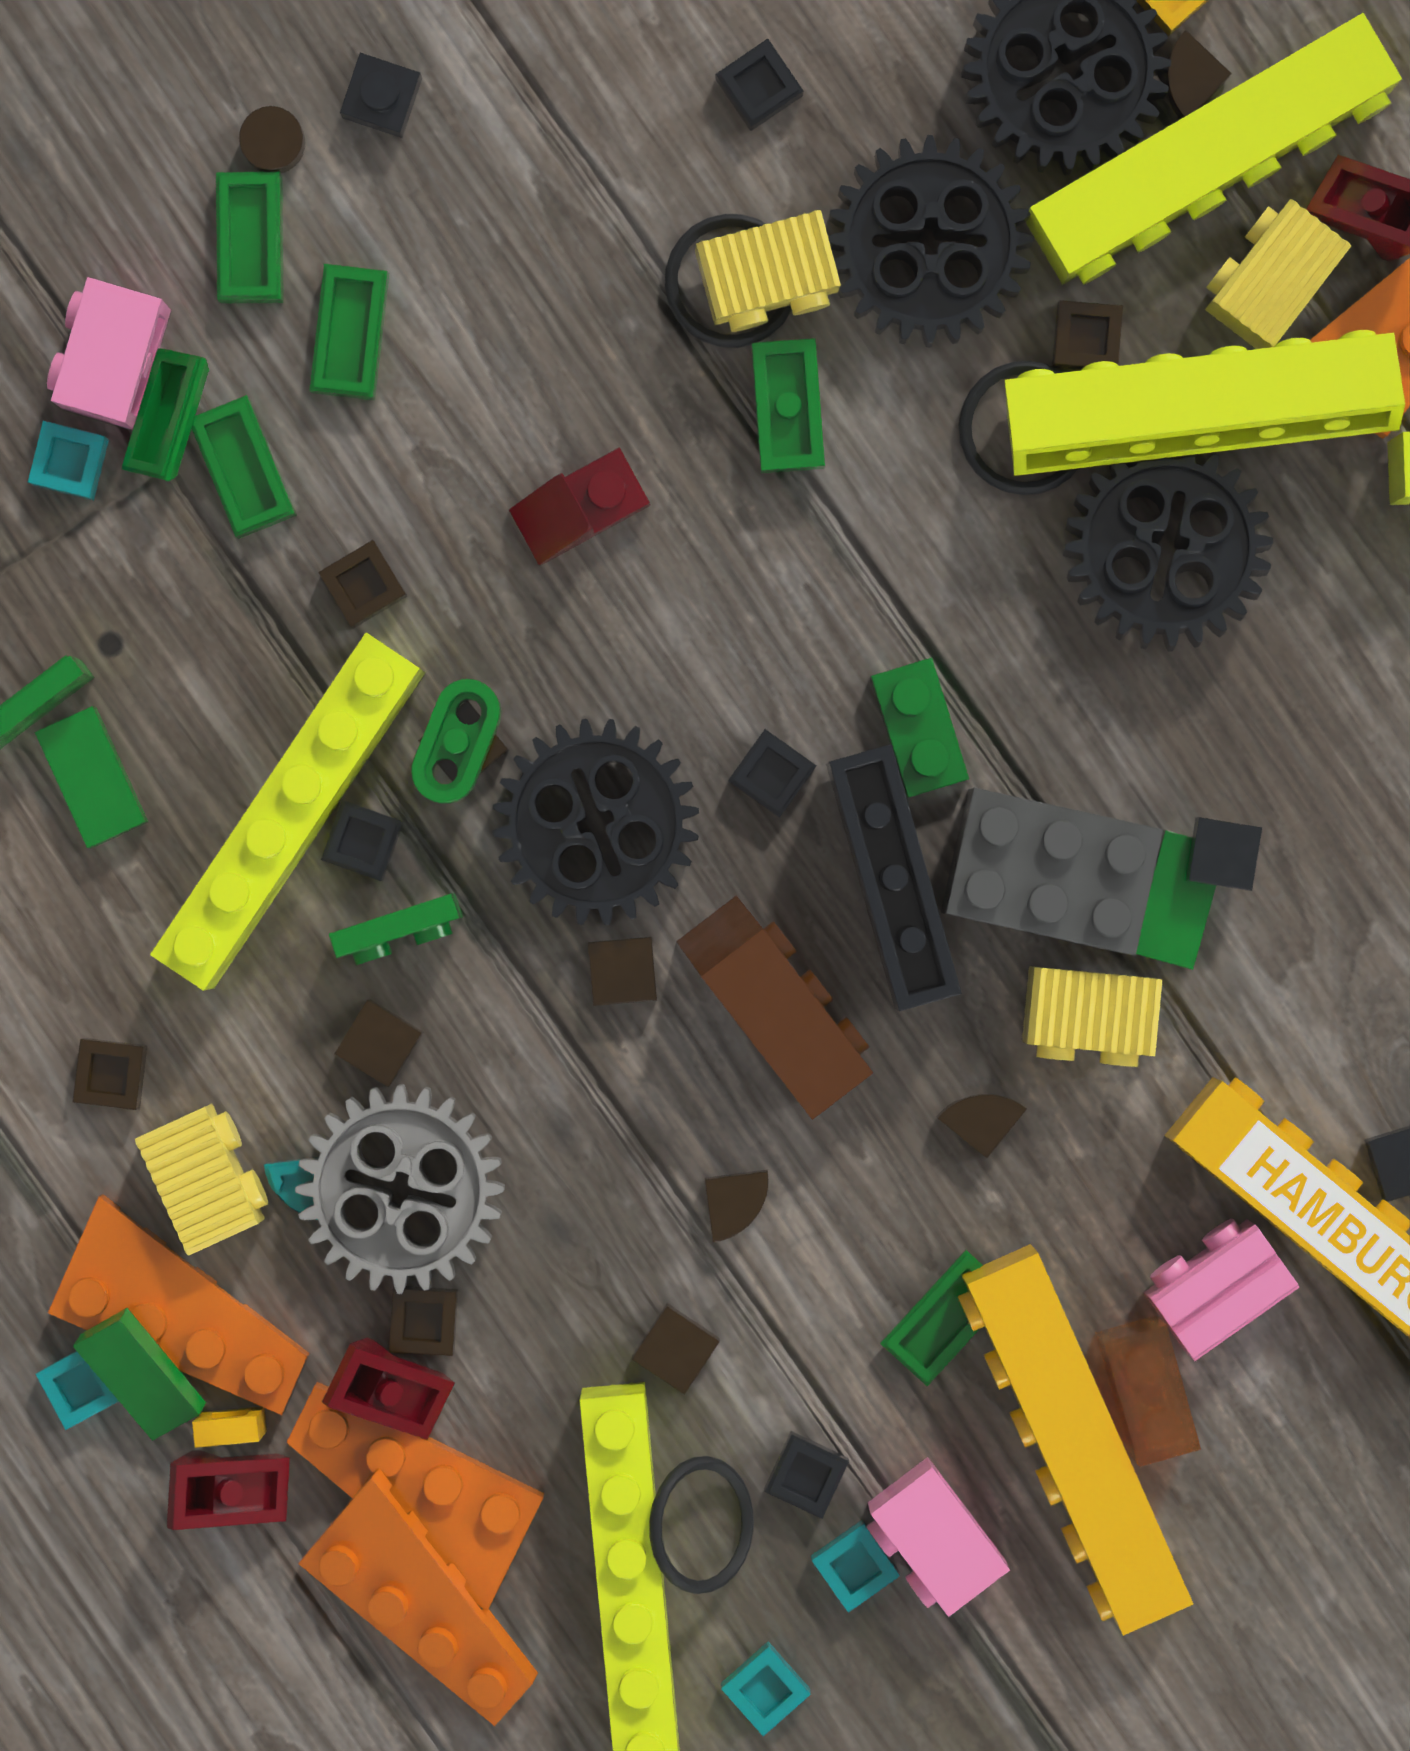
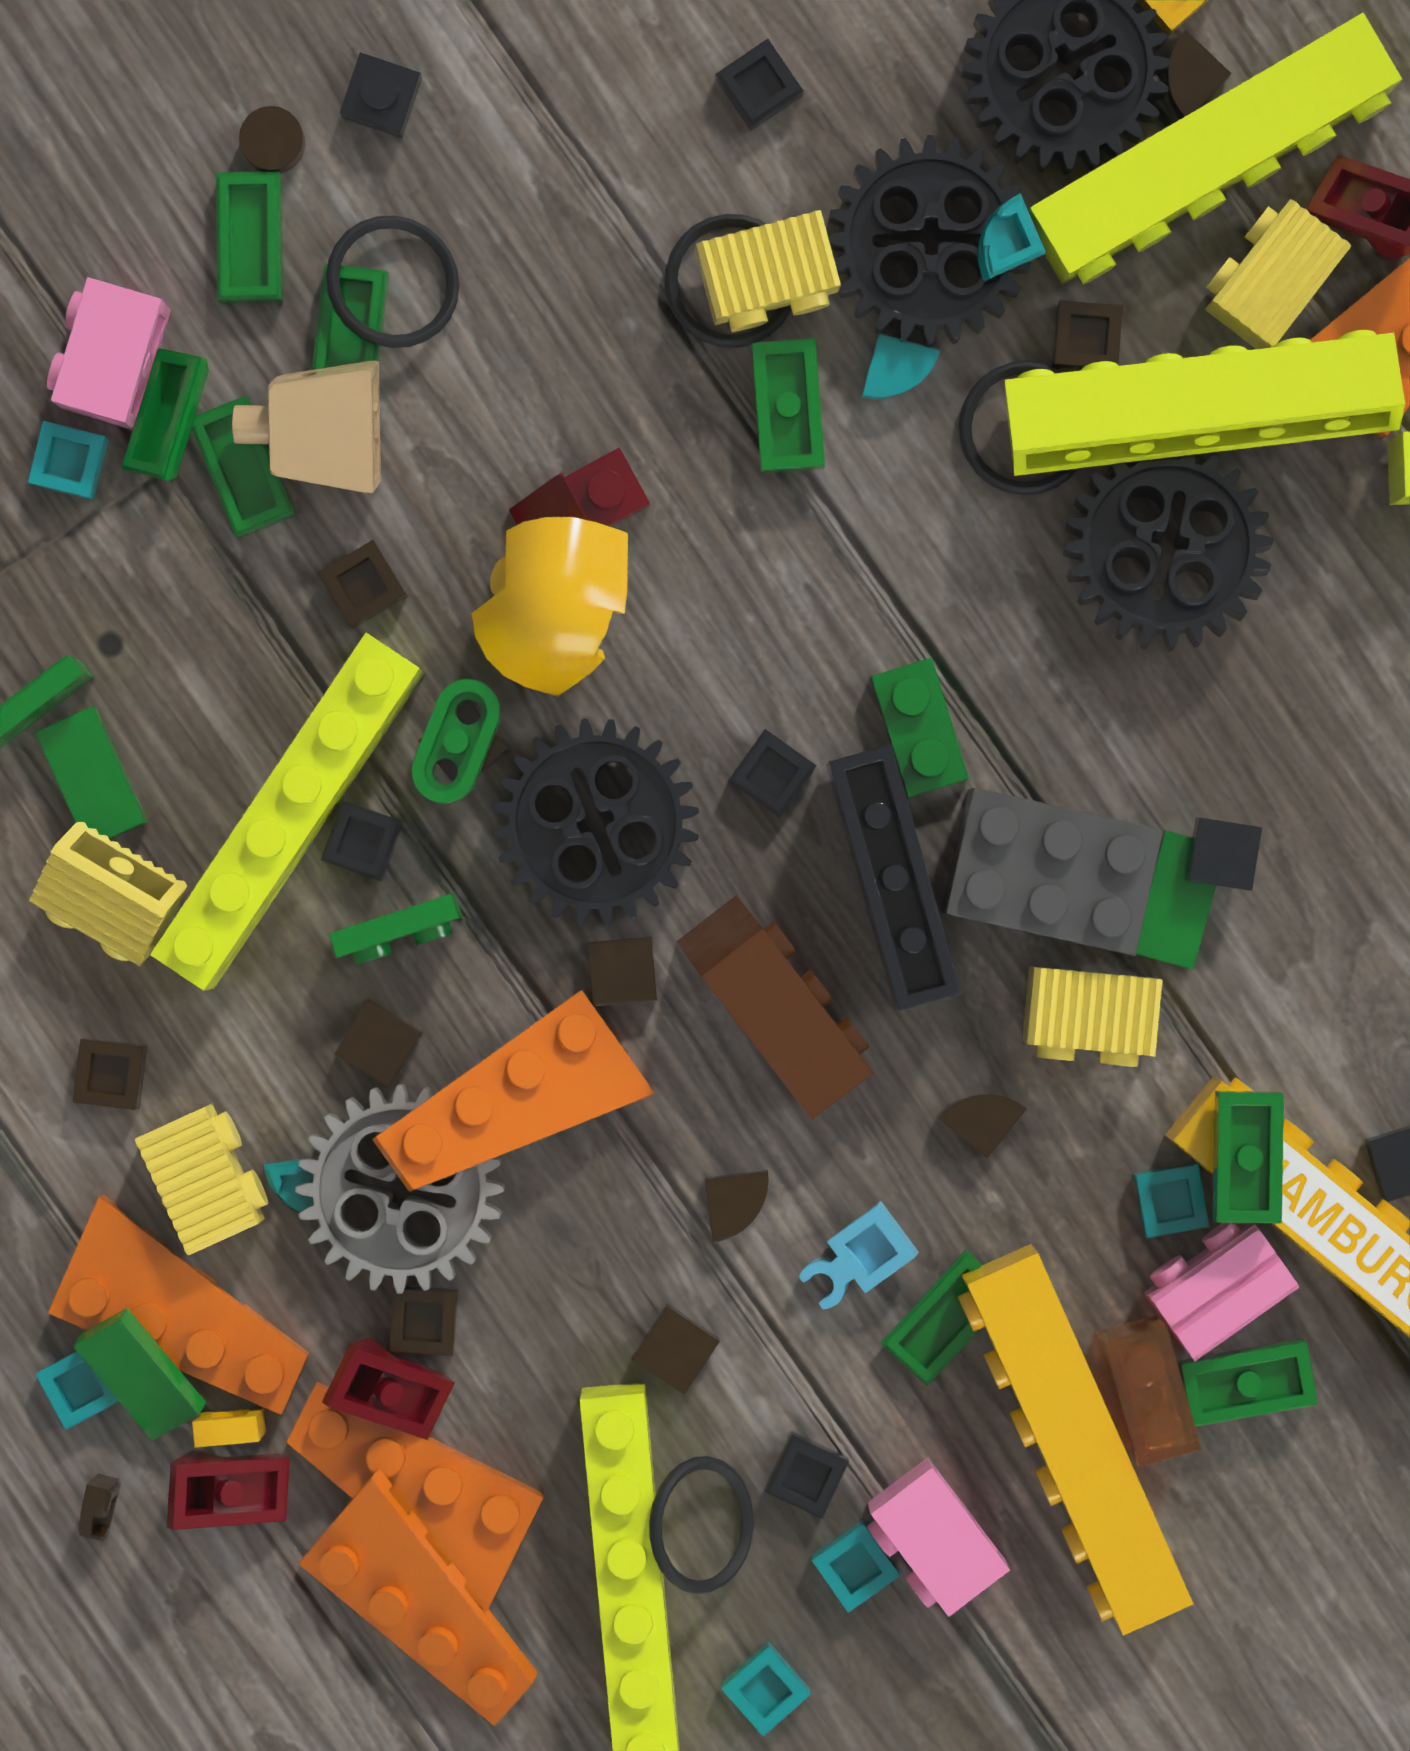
none -> light yellow brick [29,822,187,966]
none -> dark brown tile [79,1474,121,1541]
none -> tan torso [232,361,381,493]
none -> black tyre [326,215,460,348]
none -> orange wing [372,990,655,1192]
none -> yellow brick [472,517,628,697]
none -> medium azure plate [799,1201,919,1309]
none -> teal tile [861,333,940,400]
none -> teal tile [978,193,1046,281]
none -> teal tile [1133,1162,1210,1238]
none -> green plate [1178,1338,1318,1427]
none -> green plate [1213,1091,1284,1224]

